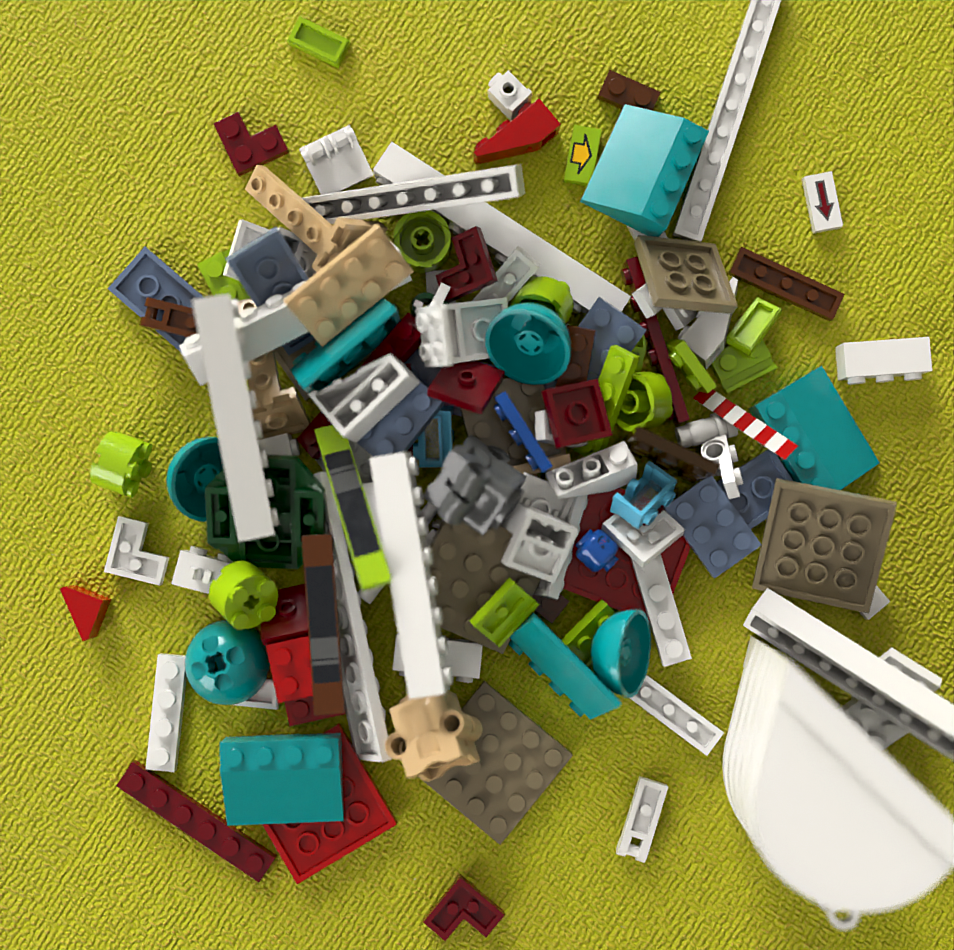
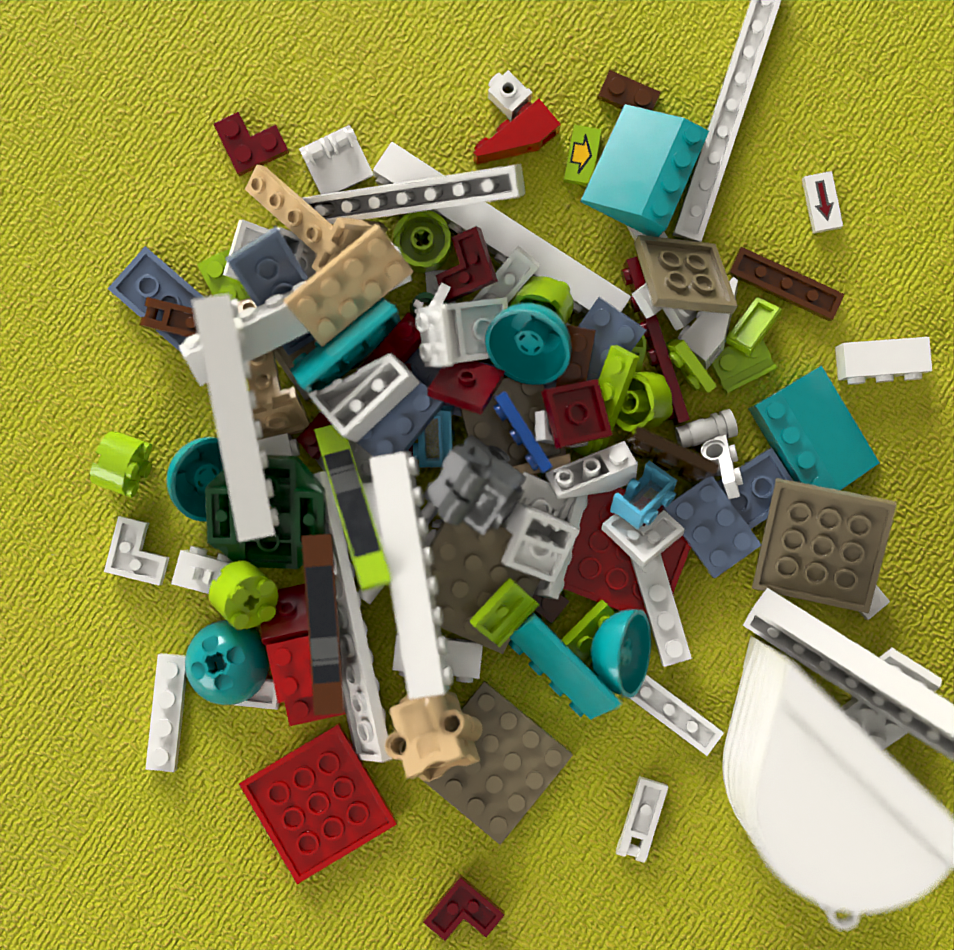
red slope [60,585,111,641] -> none
dark red plate [116,760,277,882] -> none
teal slope [219,733,344,826] -> none
lime tile [287,16,351,68] -> none
blue head [575,529,618,572] -> none
sticker [693,390,798,460] -> none

